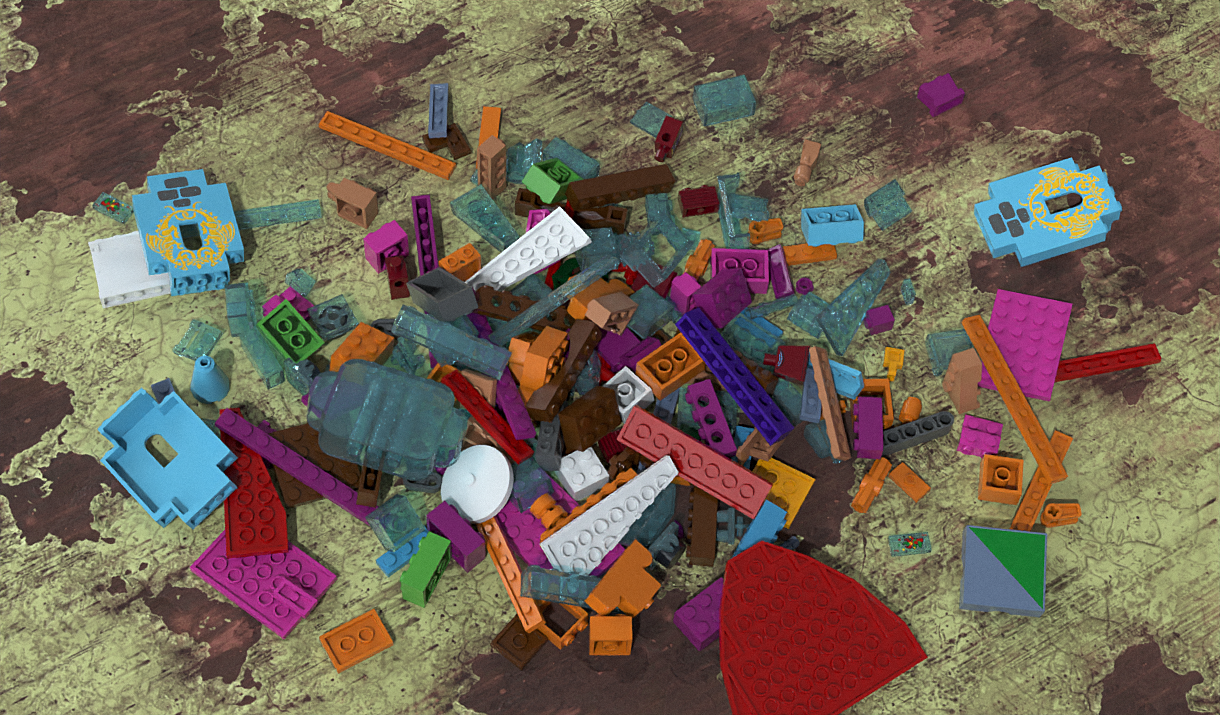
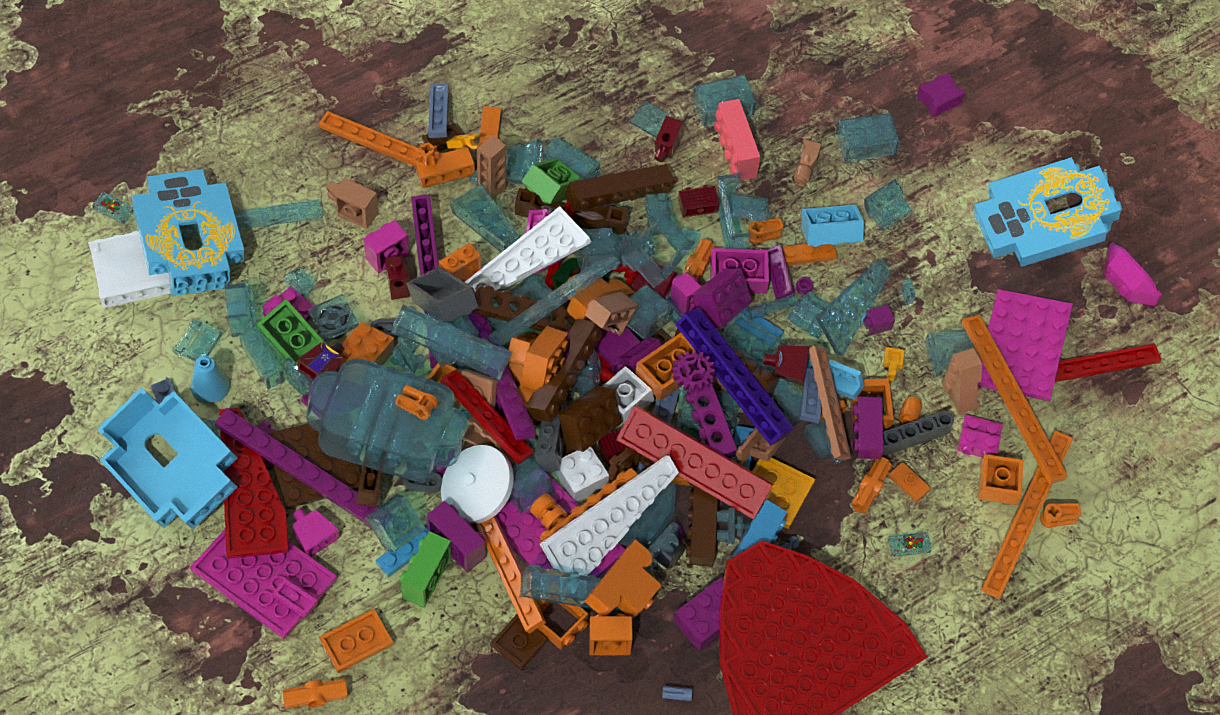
tile [959,525,1047,618] -> none
none -> orange piece [282,679,348,709]
none -> dark pink torso [292,508,339,557]
none -> torso [298,342,344,390]
none -> orange piece [396,385,439,420]
none -> orange brick [415,147,475,188]
none -> orange gear [416,142,439,166]
none -> light orange plate [446,134,481,149]
none -> sand blue piece [662,686,692,701]
none -> magenta gear [672,350,715,393]
none -> coral brick [714,99,760,182]
none -> clear light blue brick [836,113,900,162]
none -> dark pink wedge [1104,242,1162,306]

